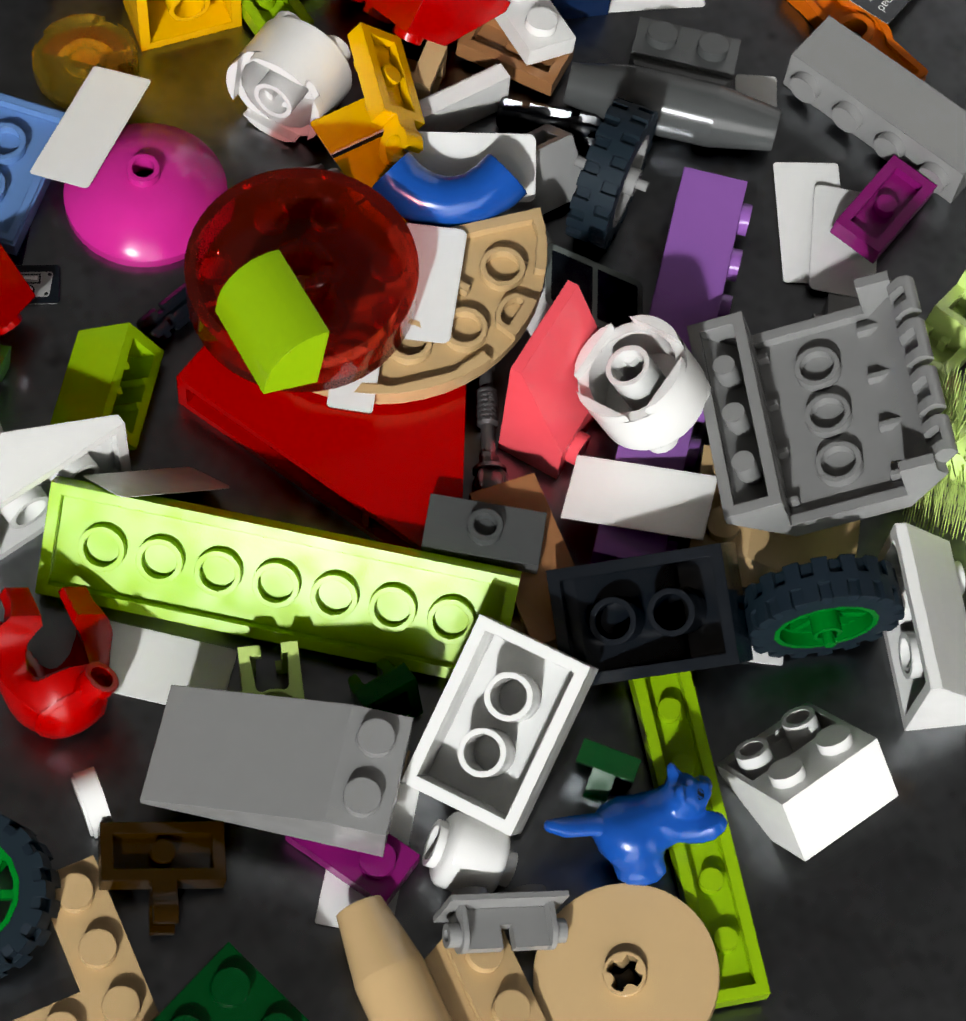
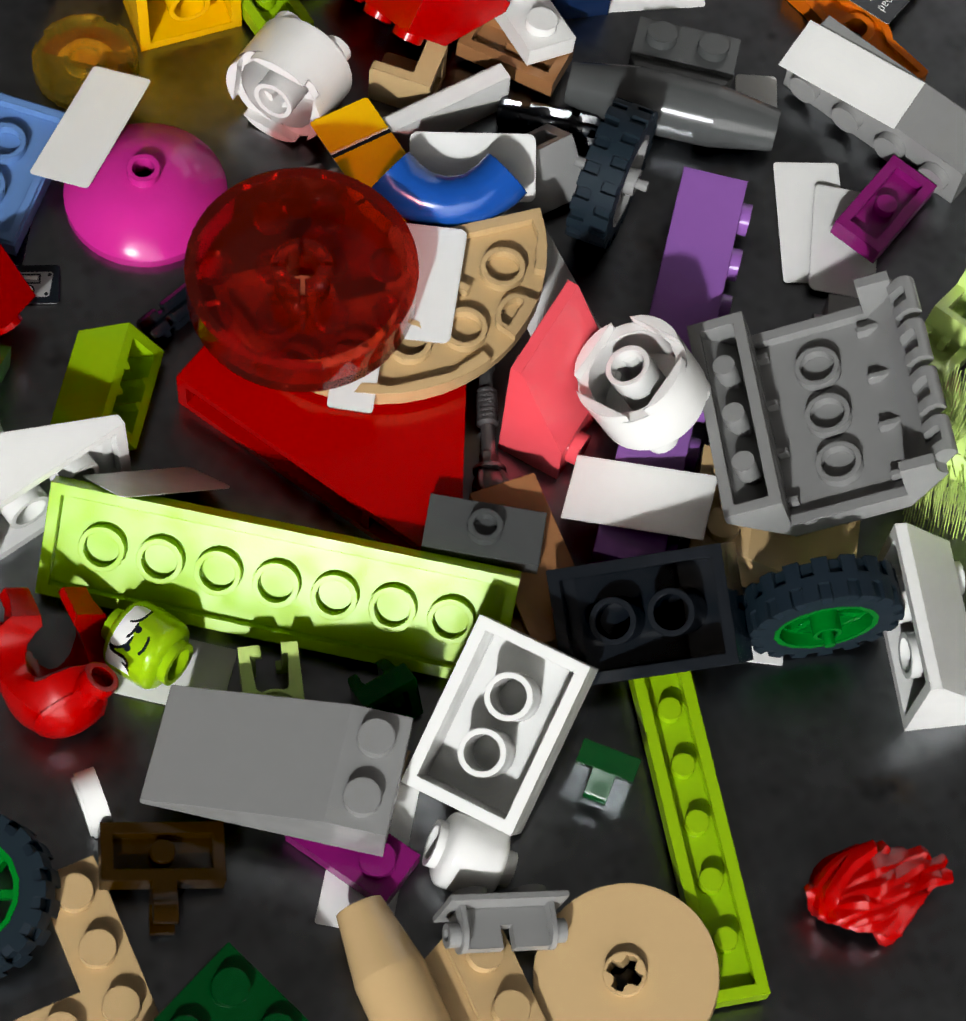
lime brick [215,249,330,394] -> none
yellow plate [347,22,425,167] -> none
blue animal [544,762,728,886] -> none
black sticker [545,243,643,328] -> none
white slope [716,701,899,862] -> none
none -> lime head [101,600,193,689]
none -> white sticker [778,20,925,129]
none -> red hair [804,839,954,947]

